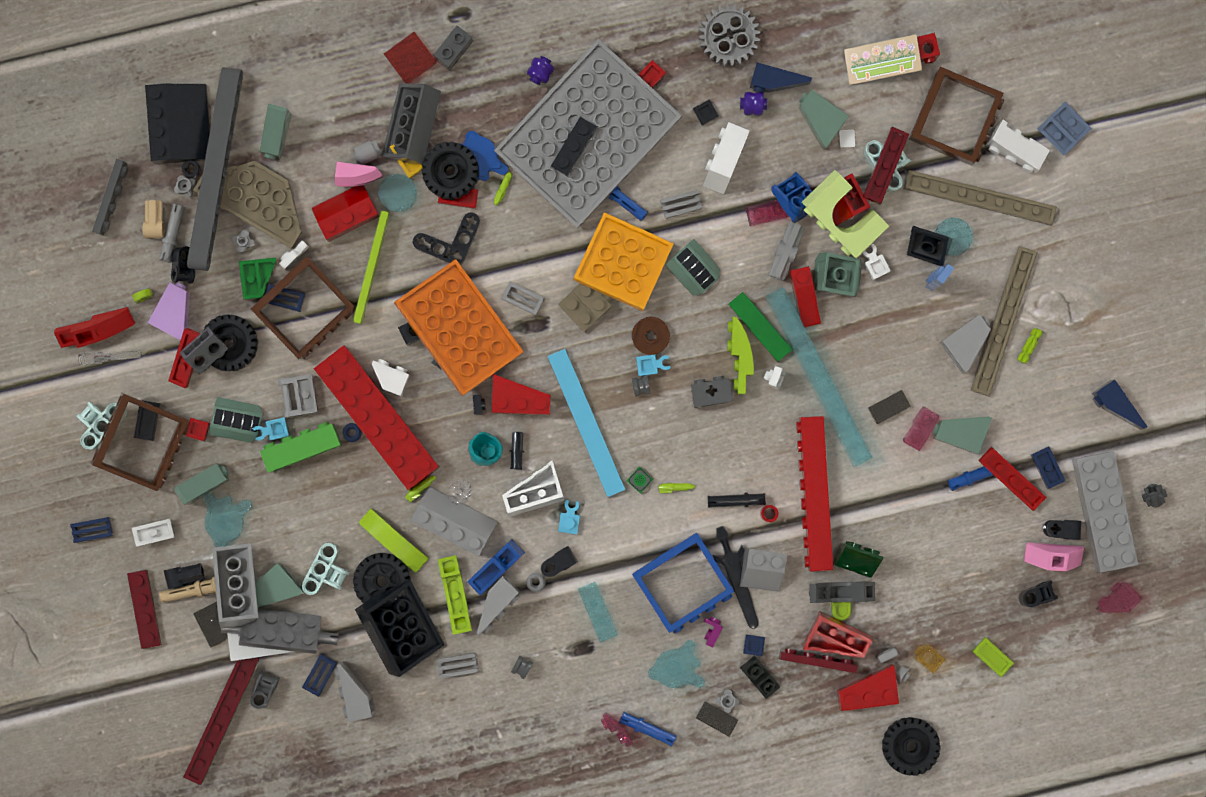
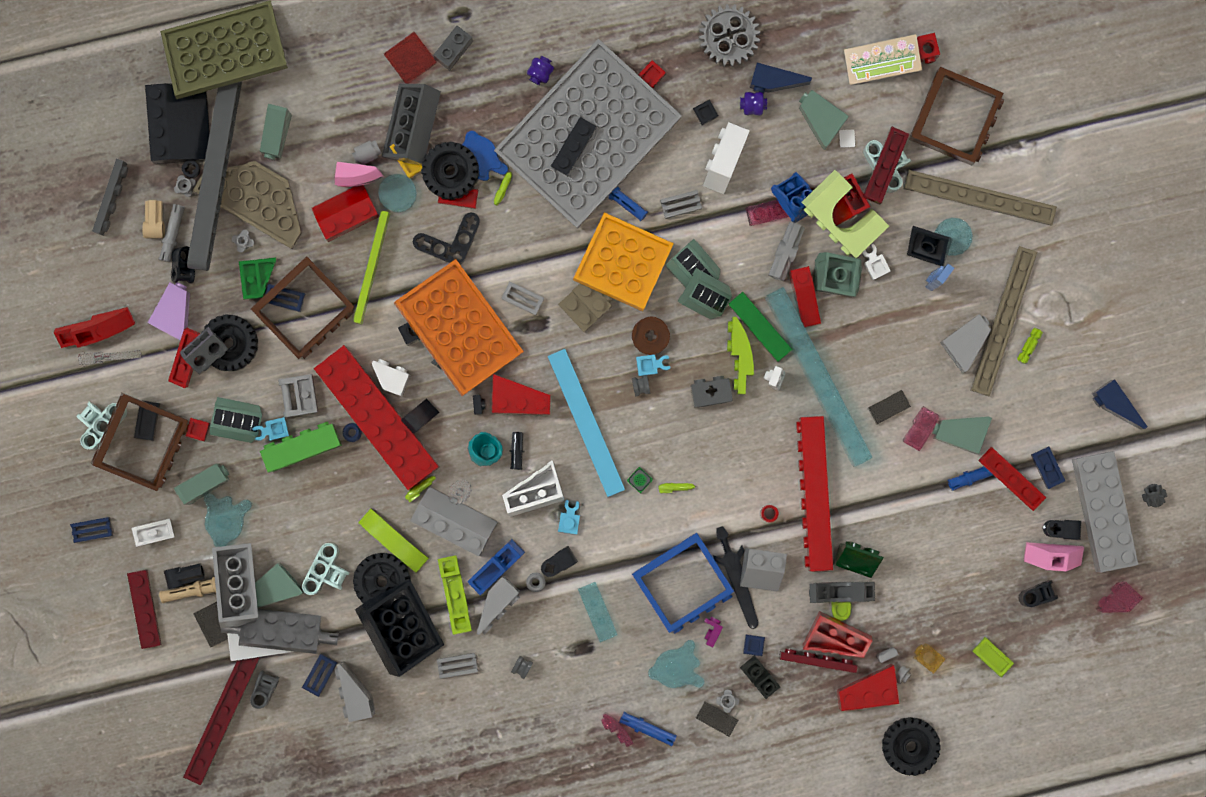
lime tile [132,288,154,304] -> none
white plate [279,241,309,271] -> none
black pin [707,492,766,508] -> none
white wedge [985,120,1050,173] -> none
sand blue slope [1037,101,1092,156] -> none
none -> olive plate [160,0,288,99]
none -> black tile [401,398,440,434]
none -> sand green slope [678,268,732,319]

